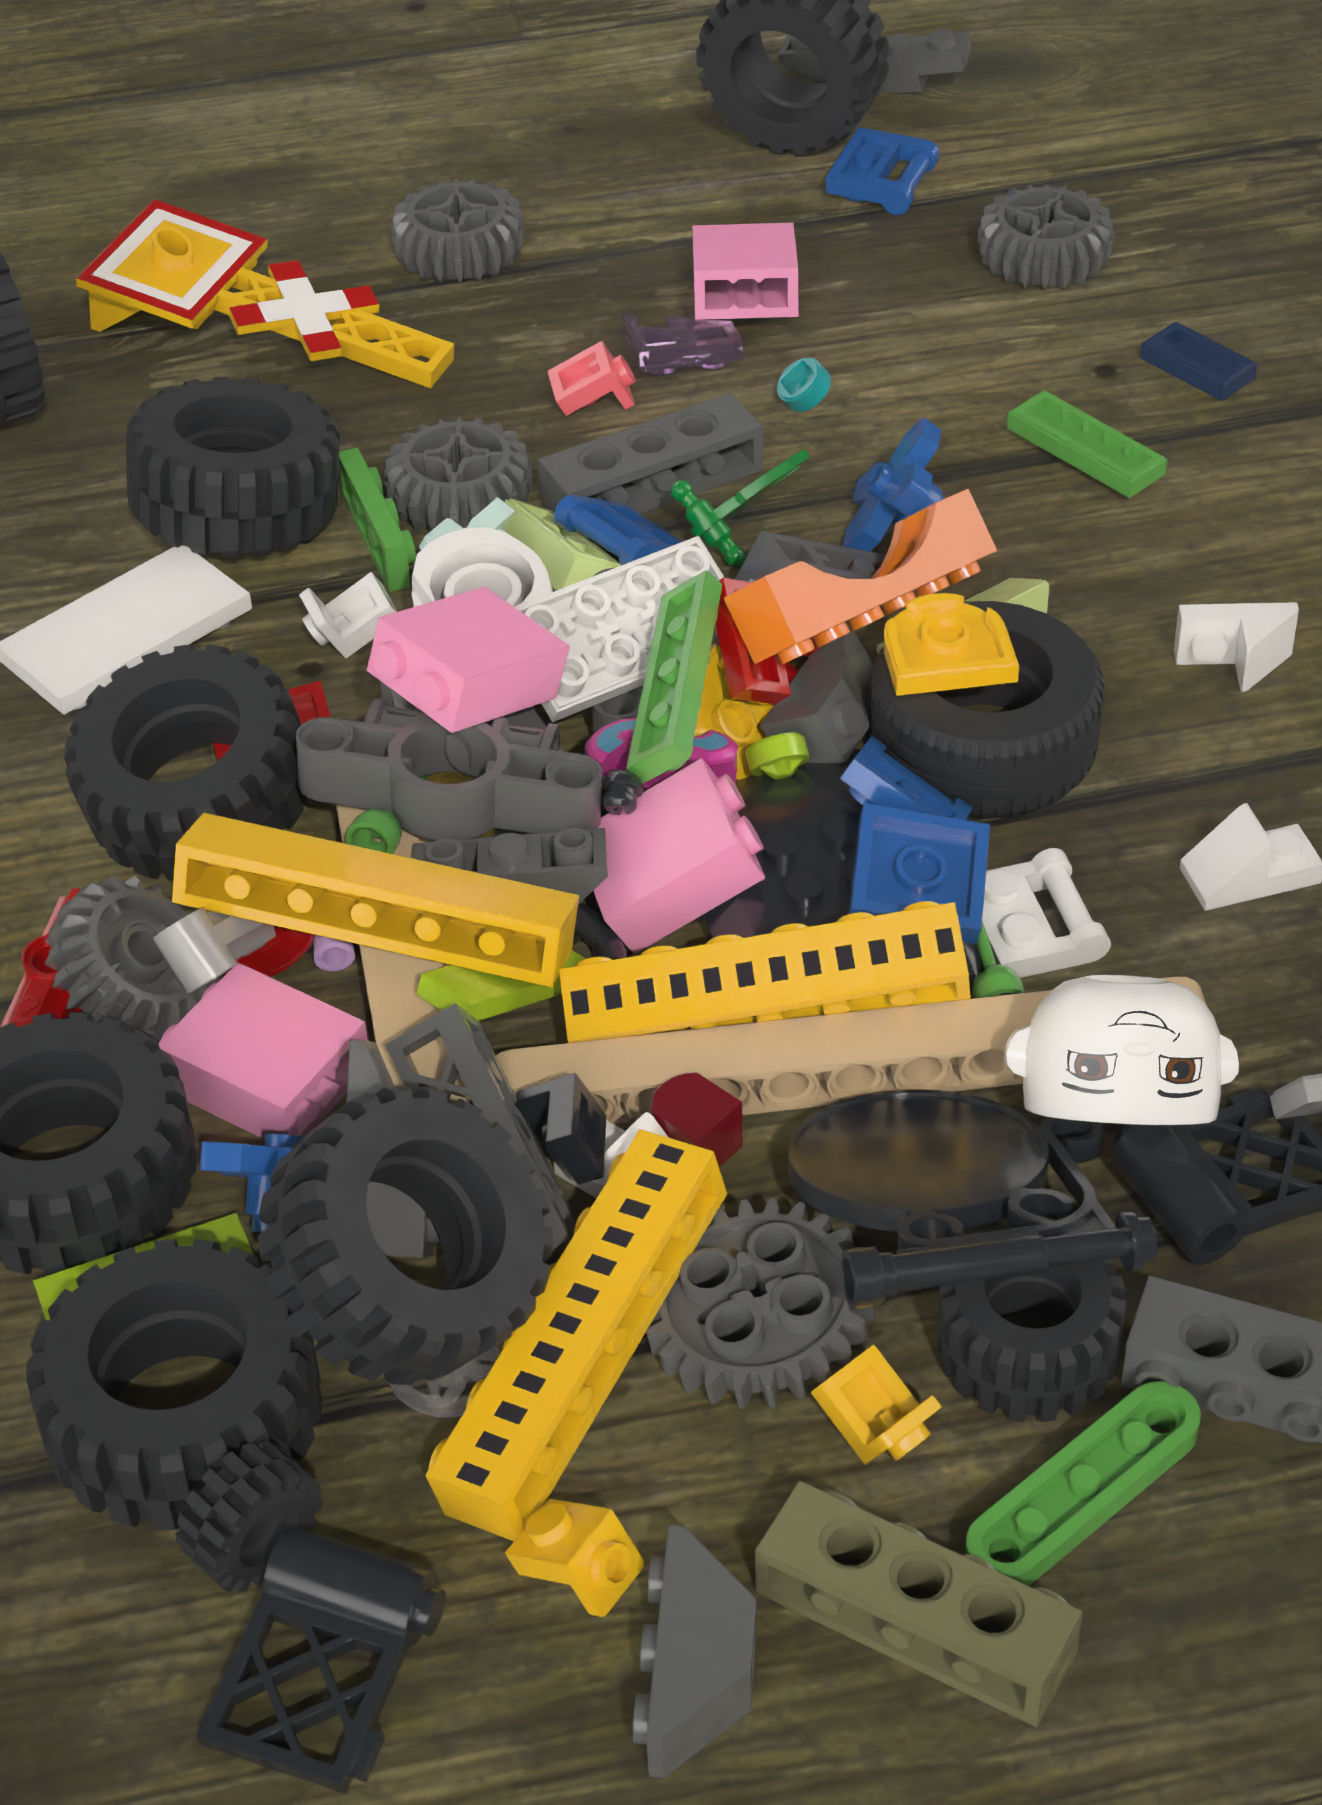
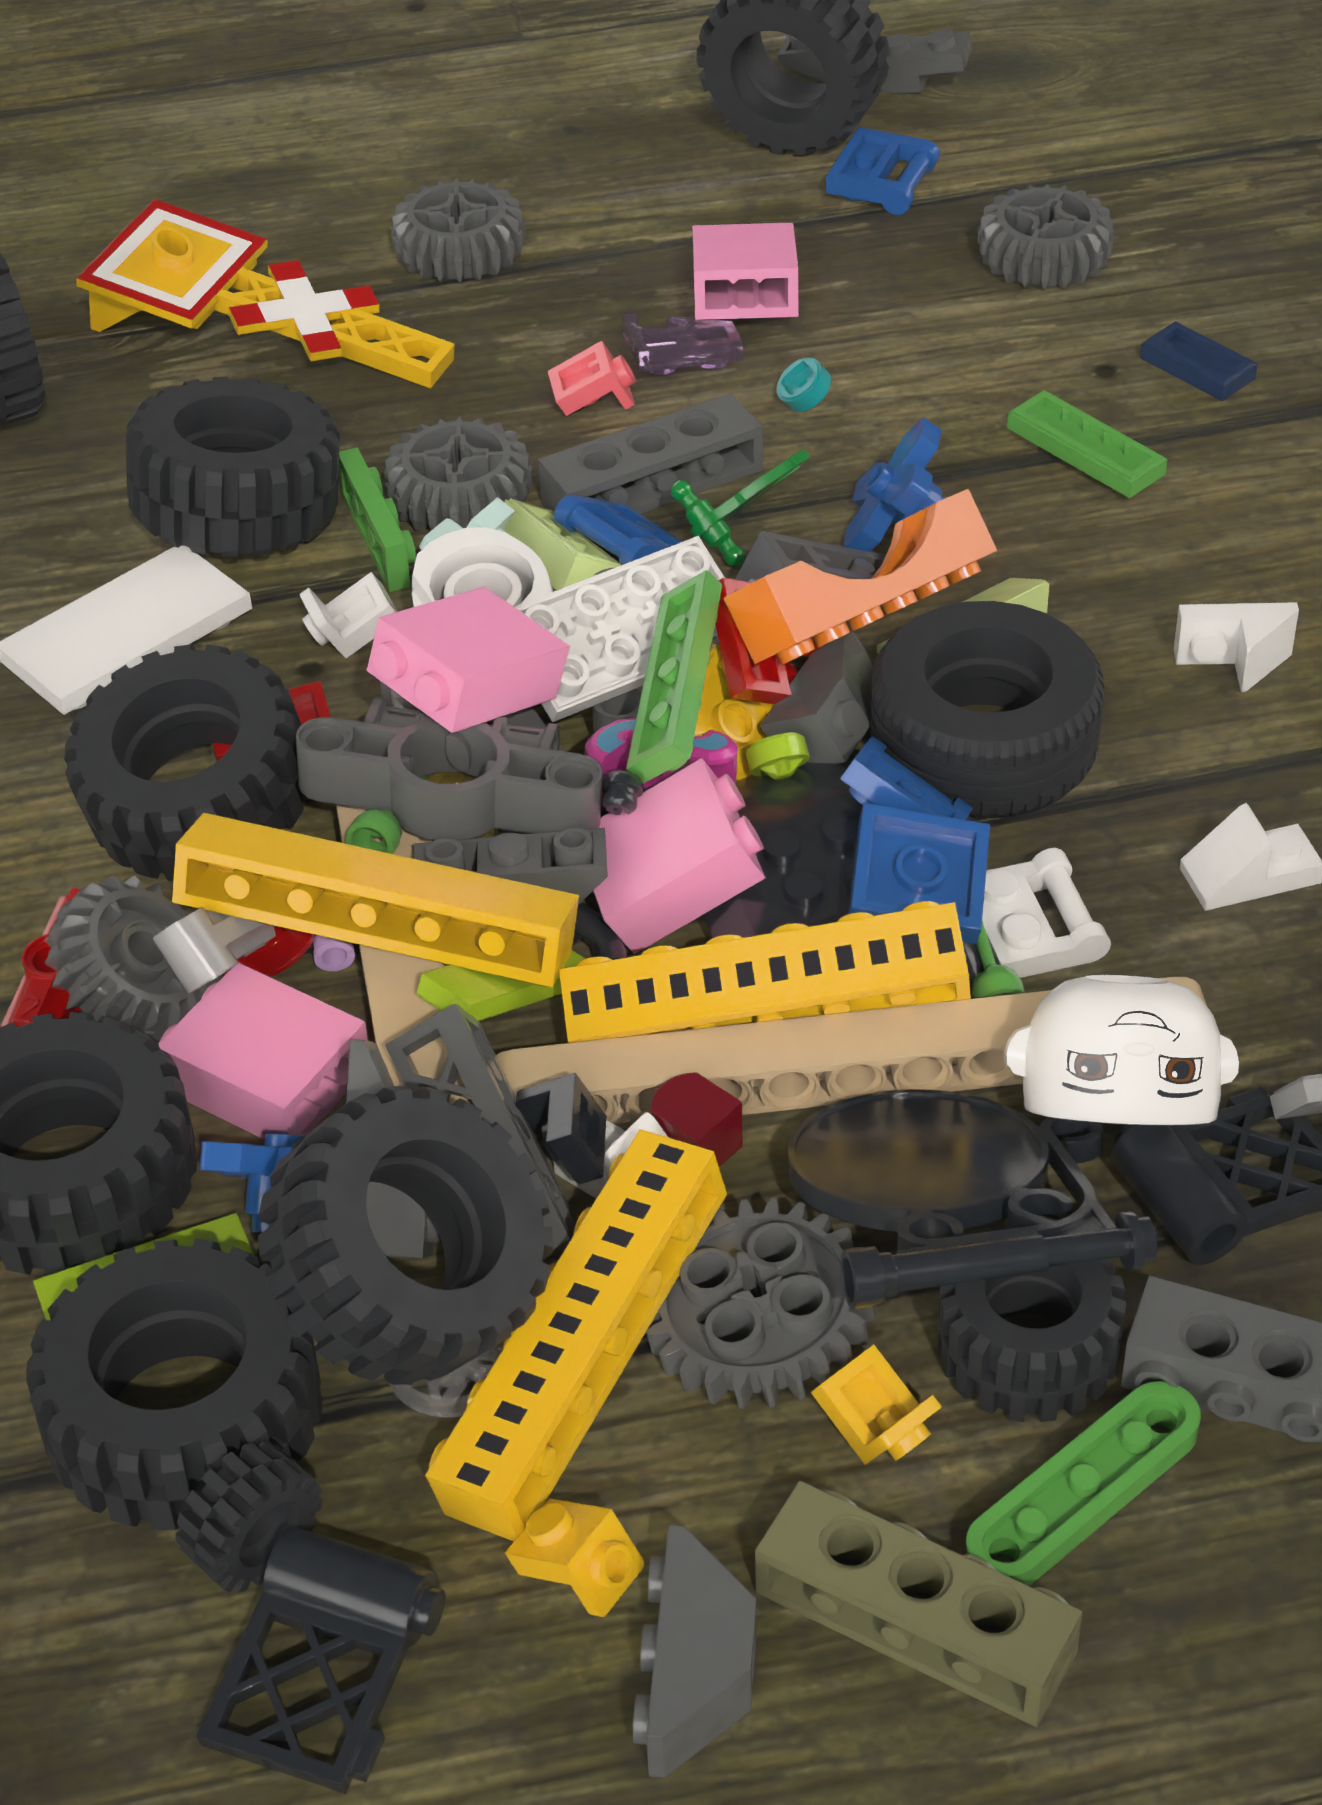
yellow tile [884,593,1019,696] -> none

